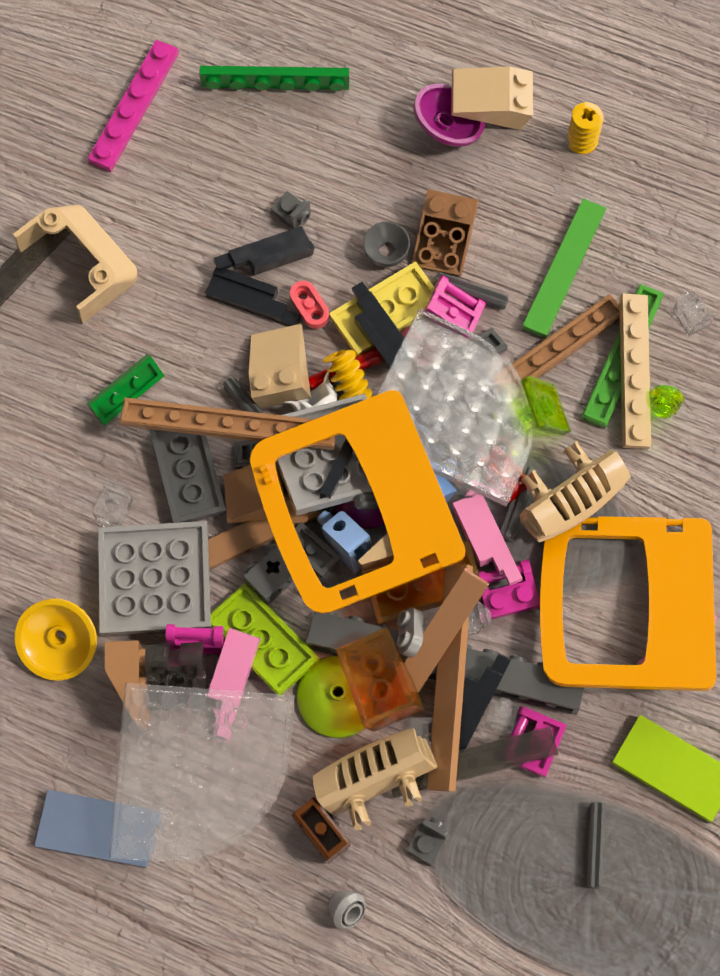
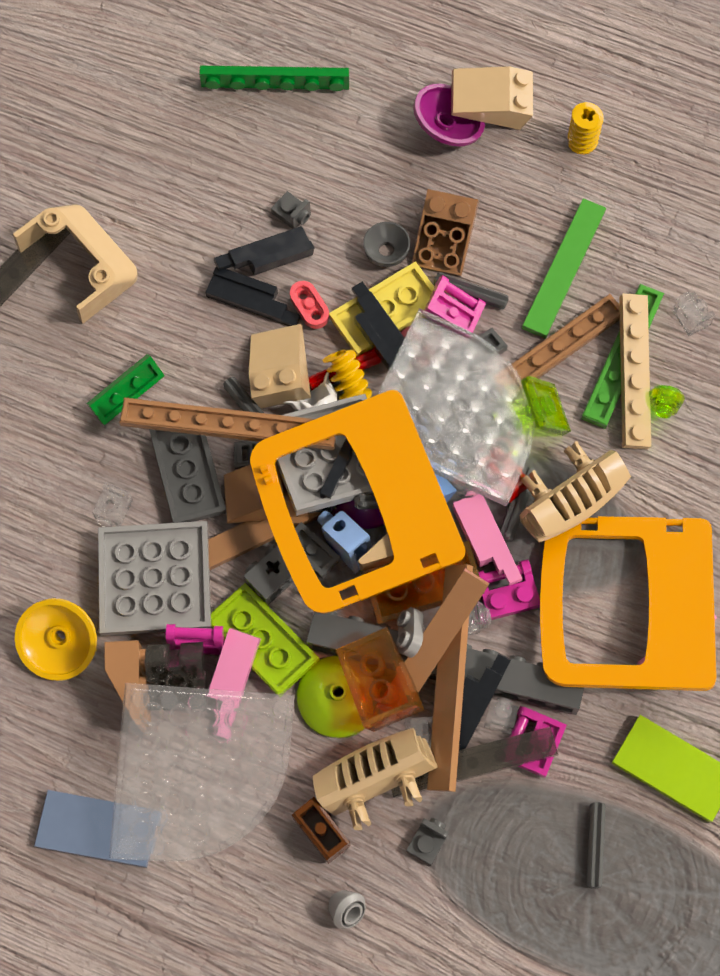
dark pink plate [88,40,179,172] -> none

